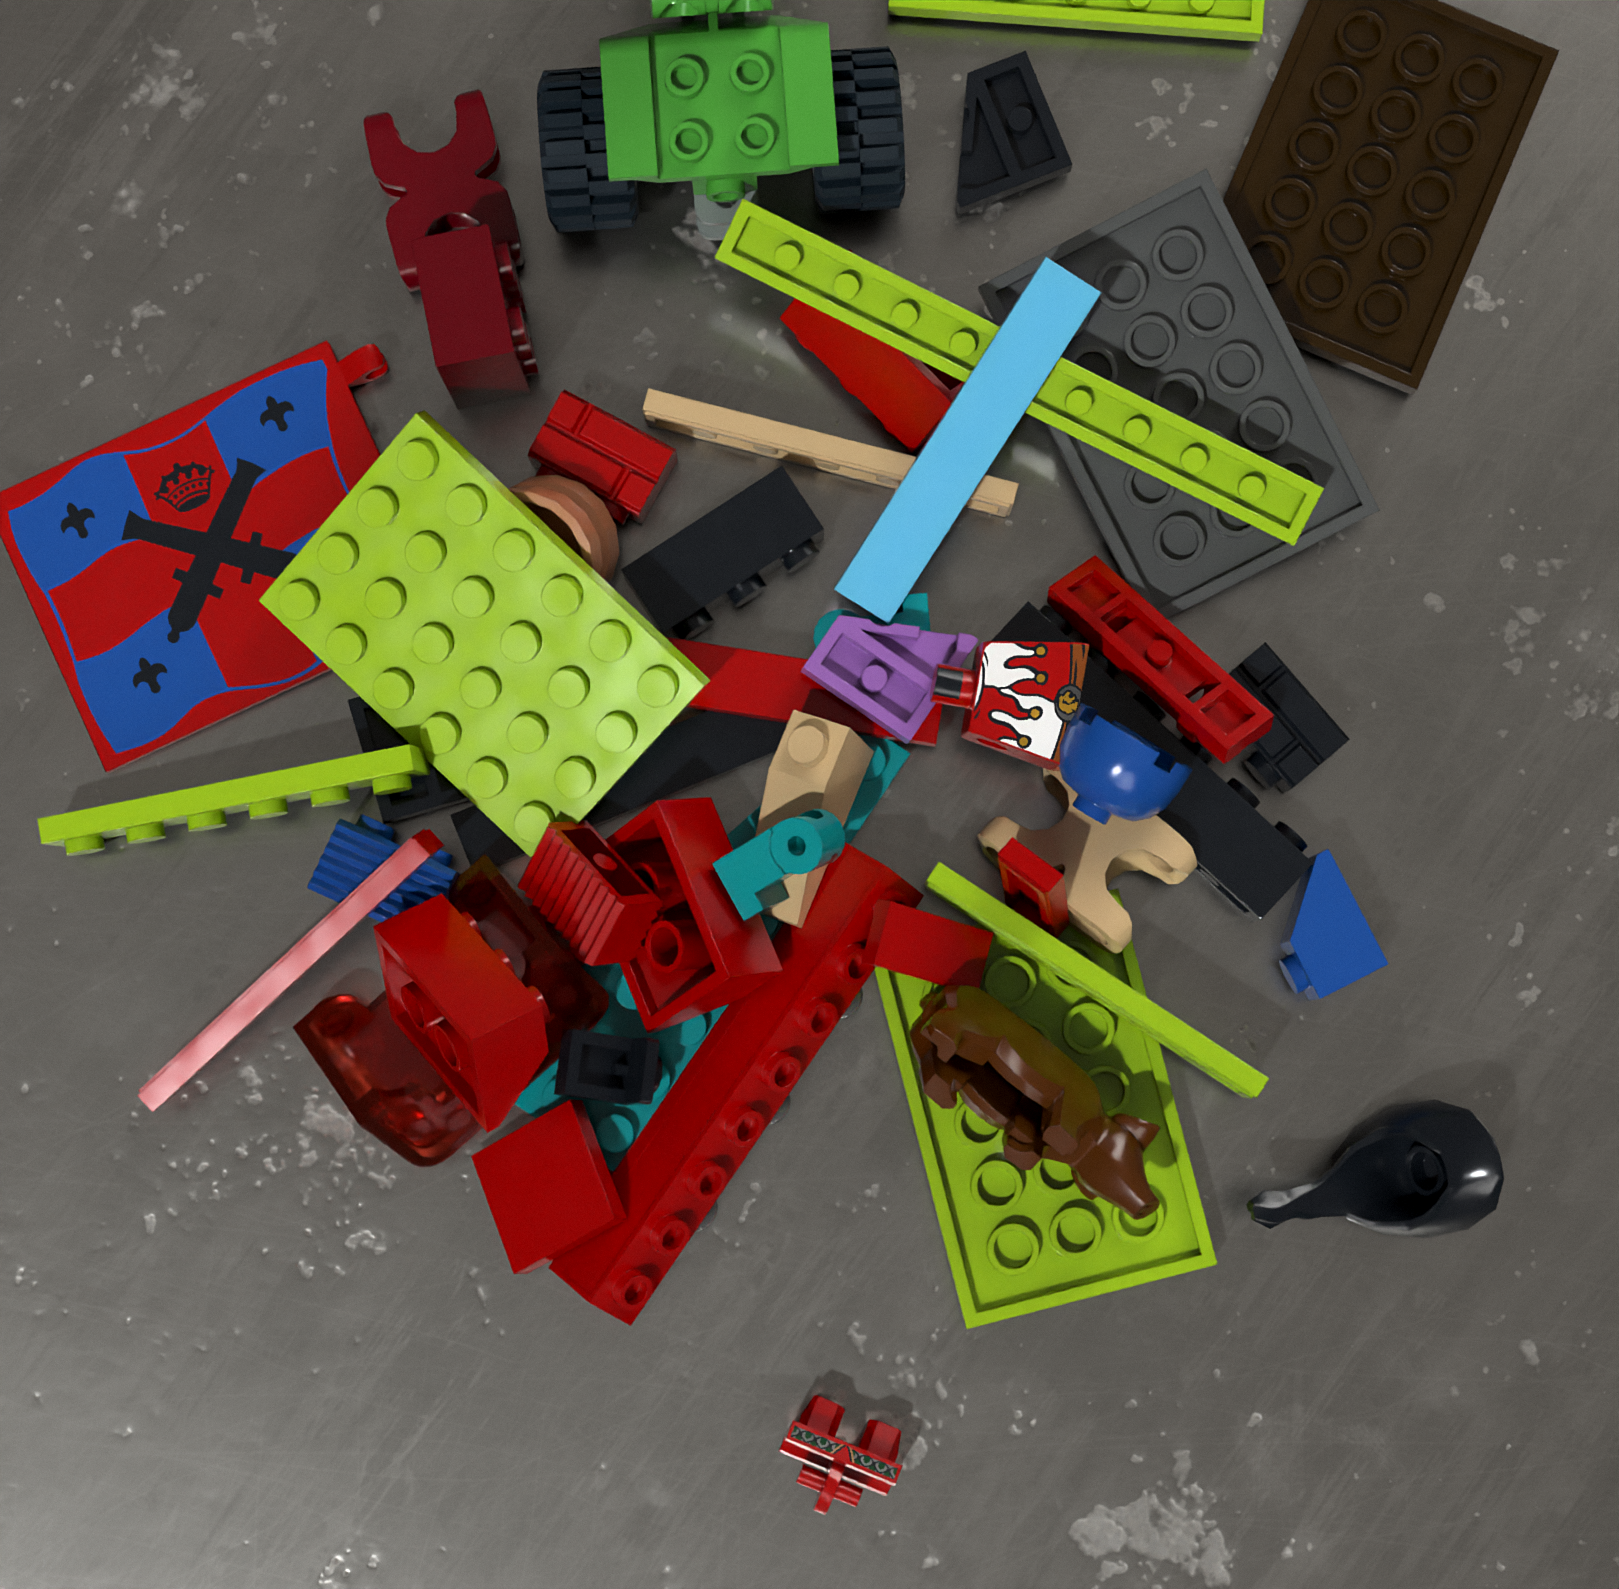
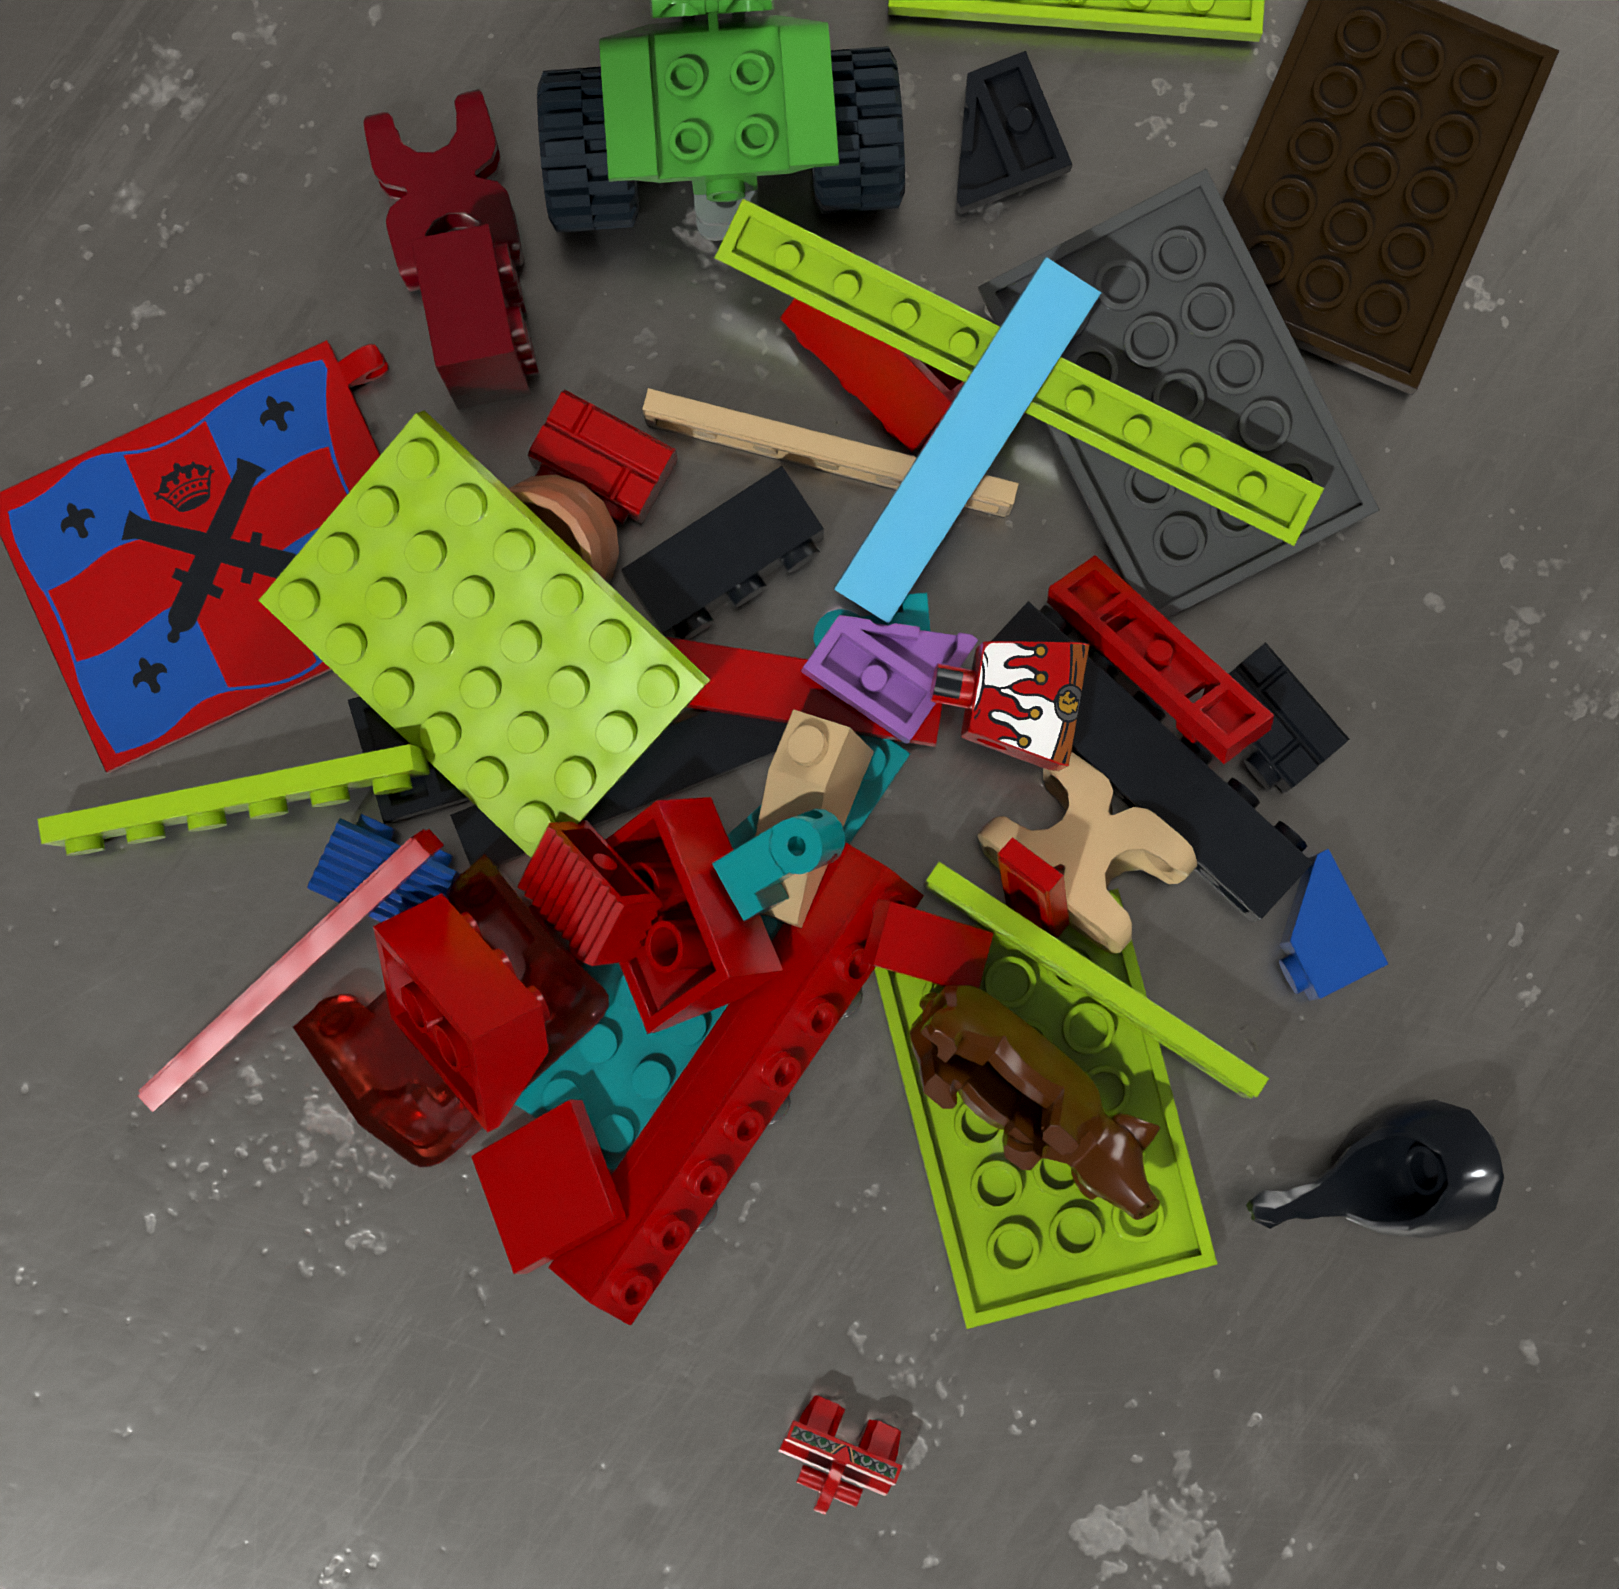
black bracket [554,1029,663,1105] -> none
blue cylinder [1059,702,1192,825] -> none

